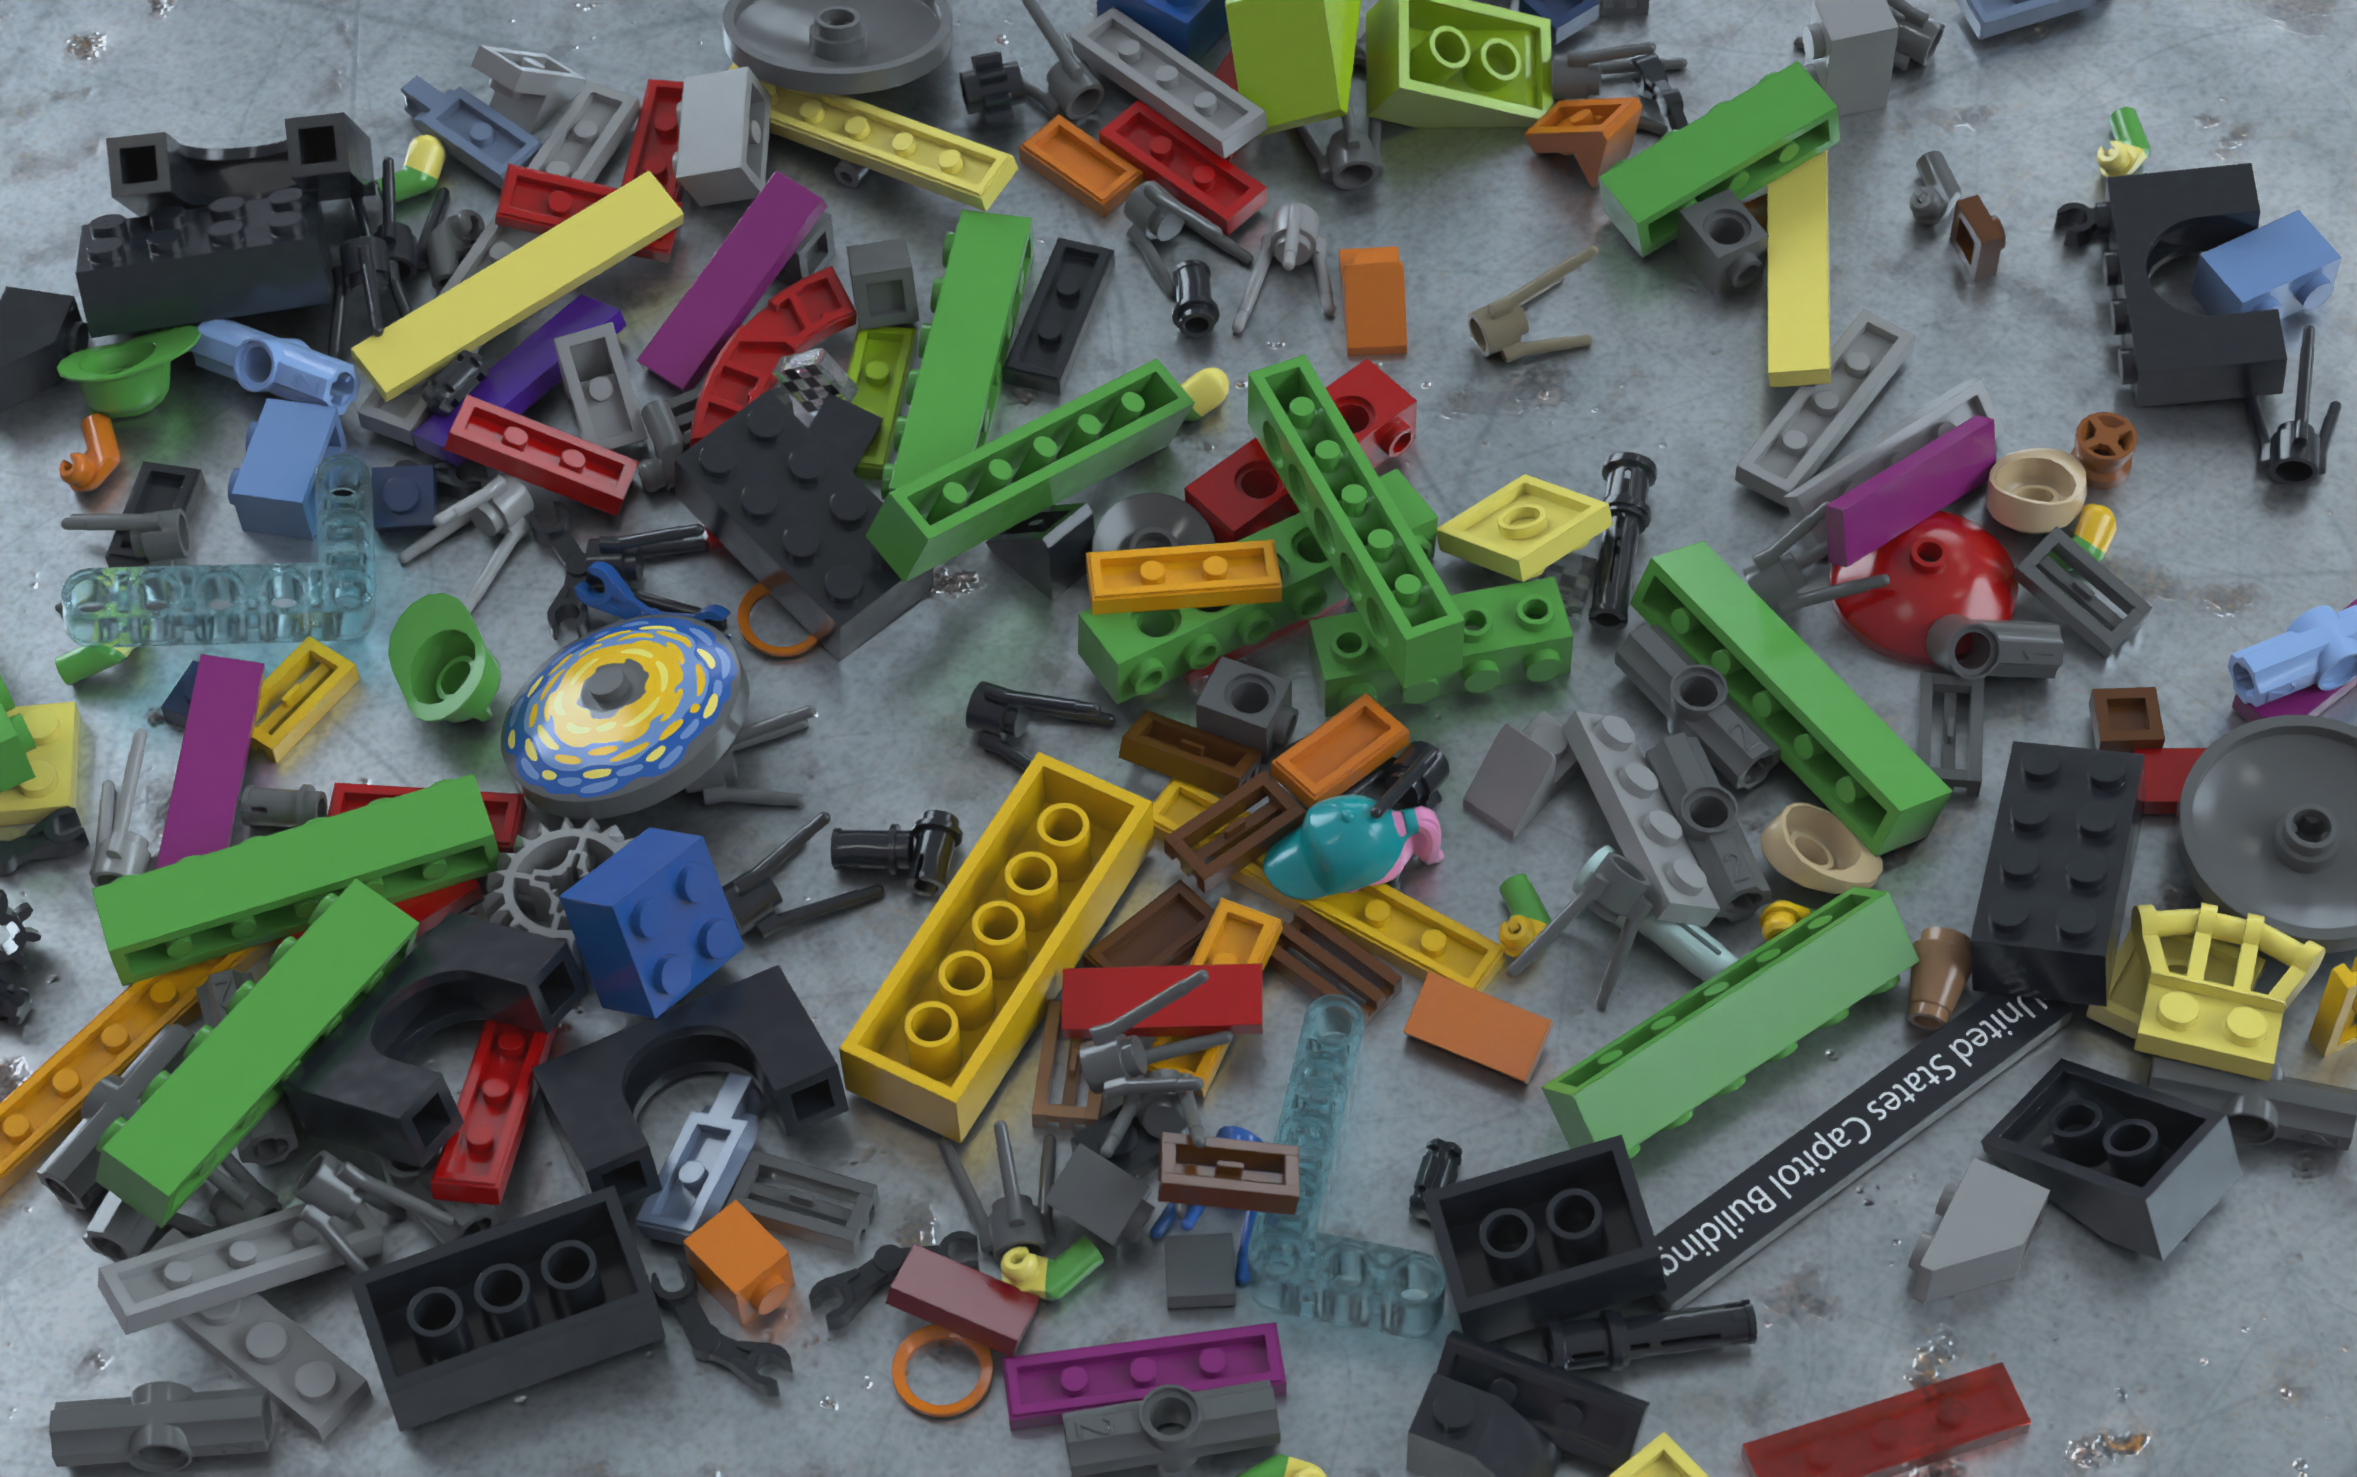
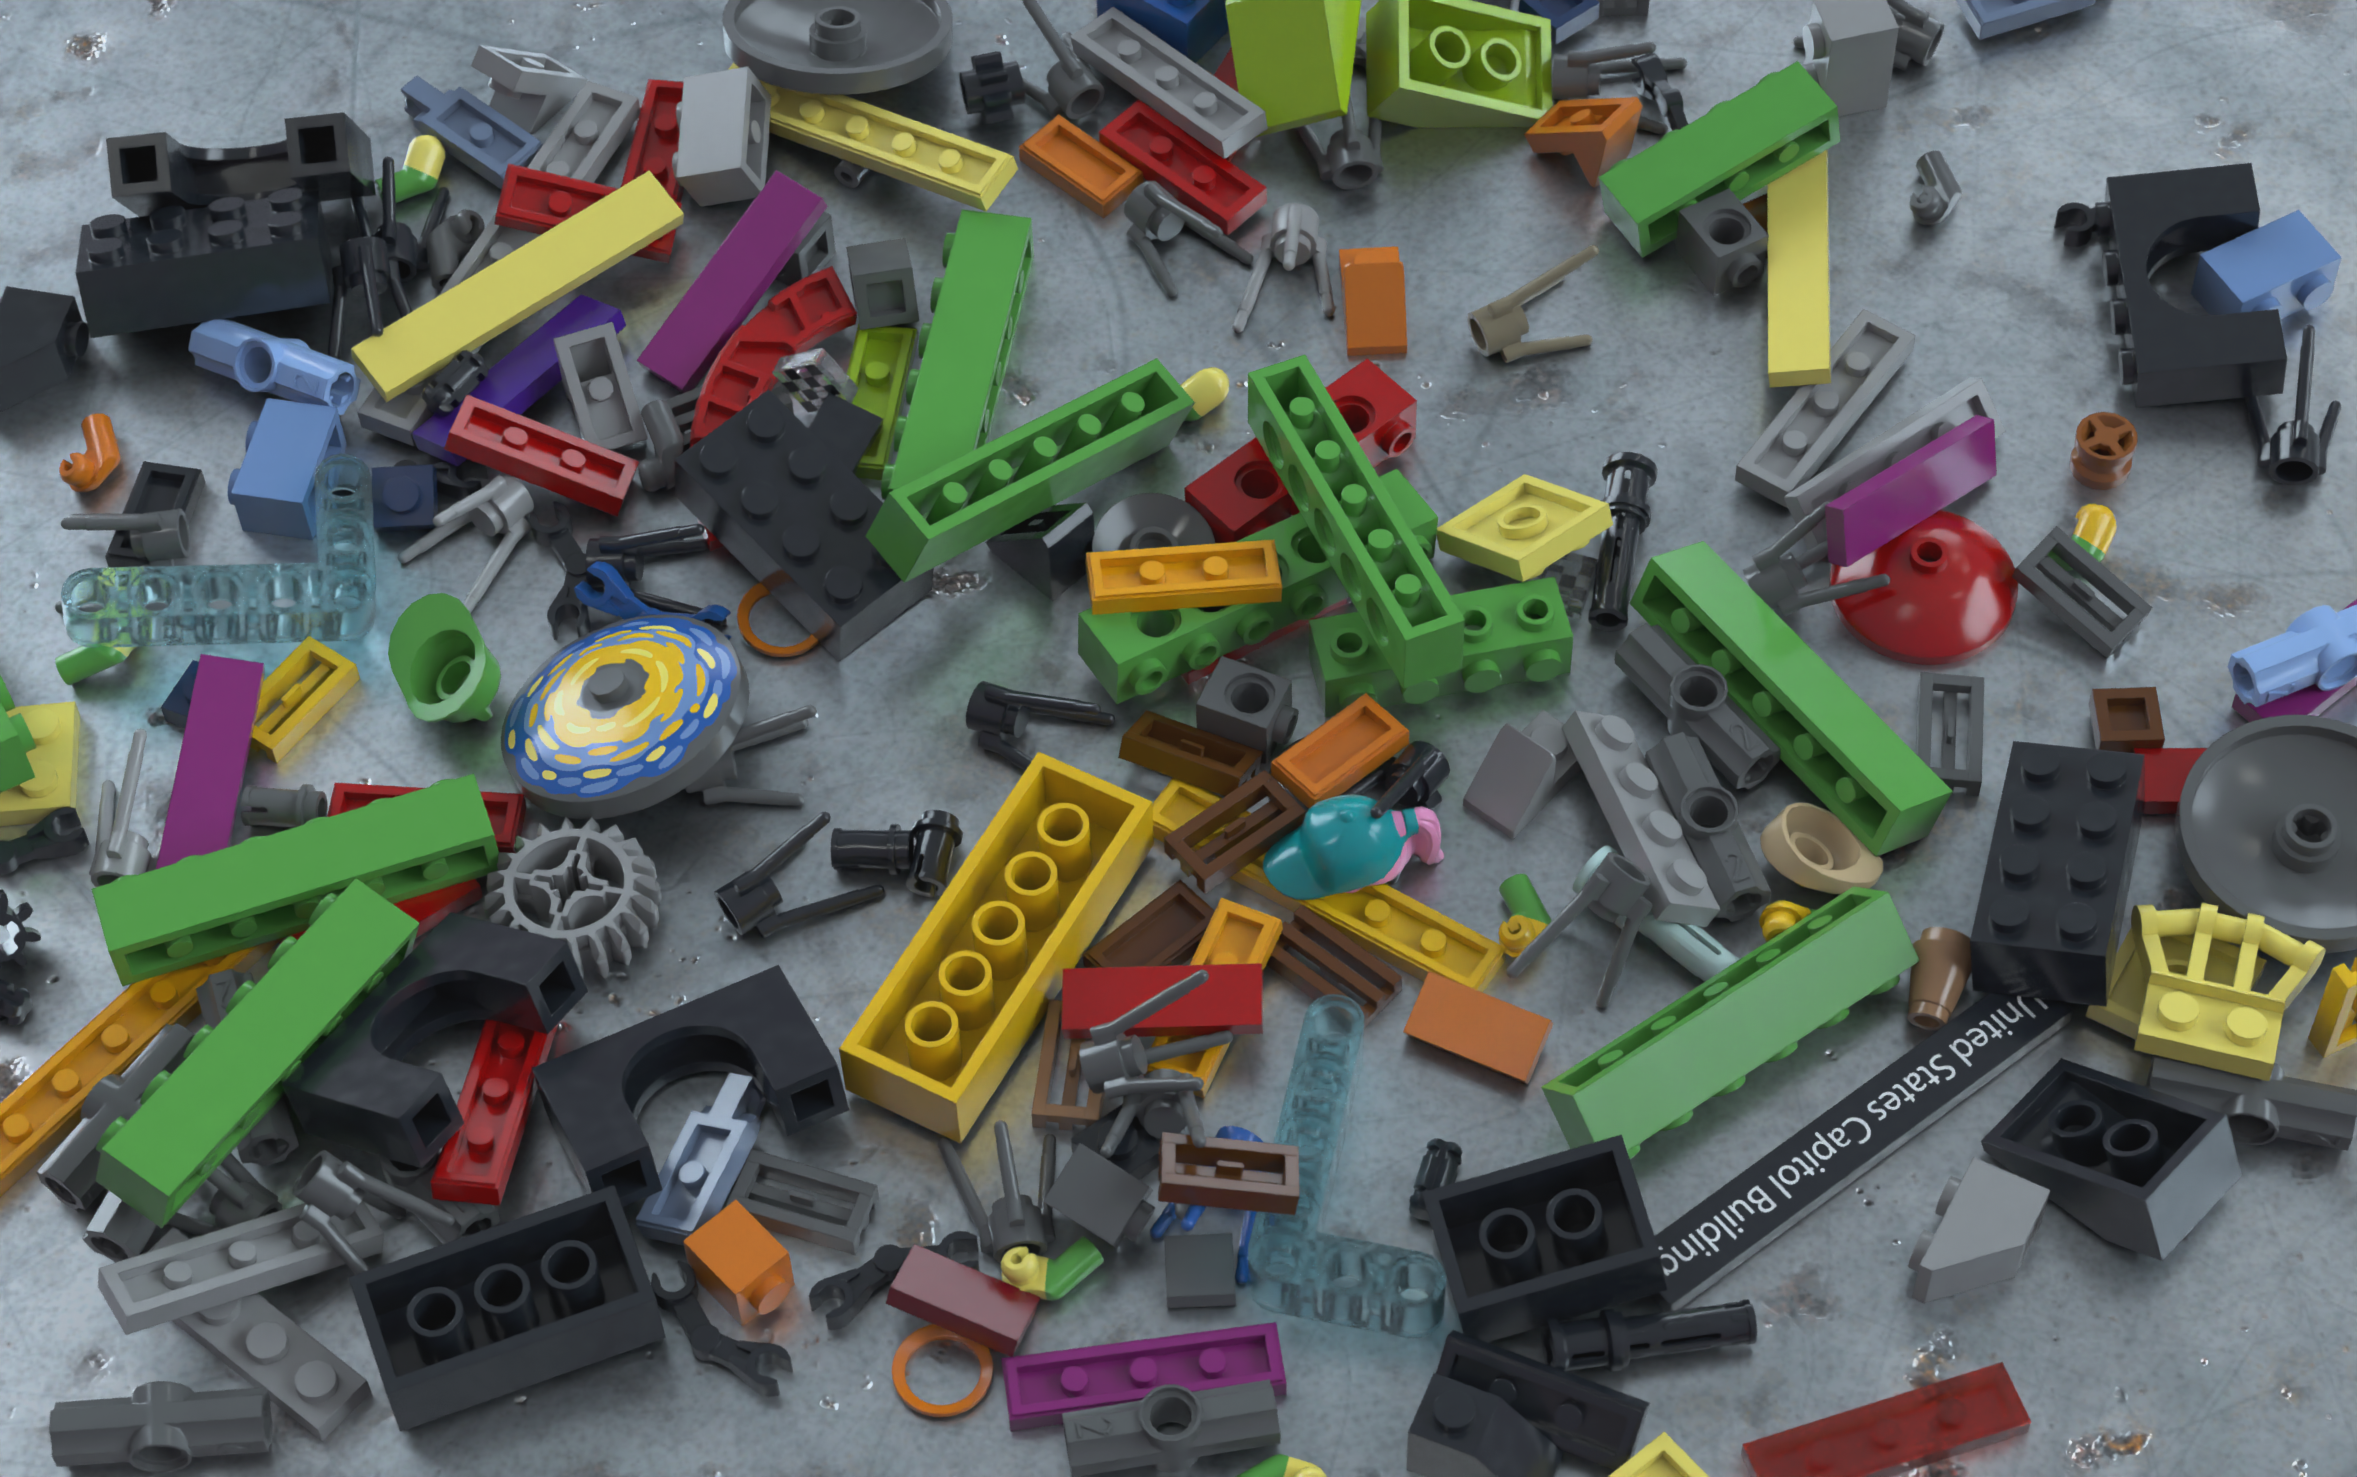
bright green piece [57,325,201,419] -> none
blue brick [559,827,744,1019] -> none
black tile [1002,237,1115,396] -> none
black pin [1172,259,1220,337] -> none
dark grey piece [1926,614,2065,680] -> none
reddish brown plate [1949,195,2006,282] -> none
tan hat [1985,447,2087,535] -> none
arm [2096,107,2151,177] -> none

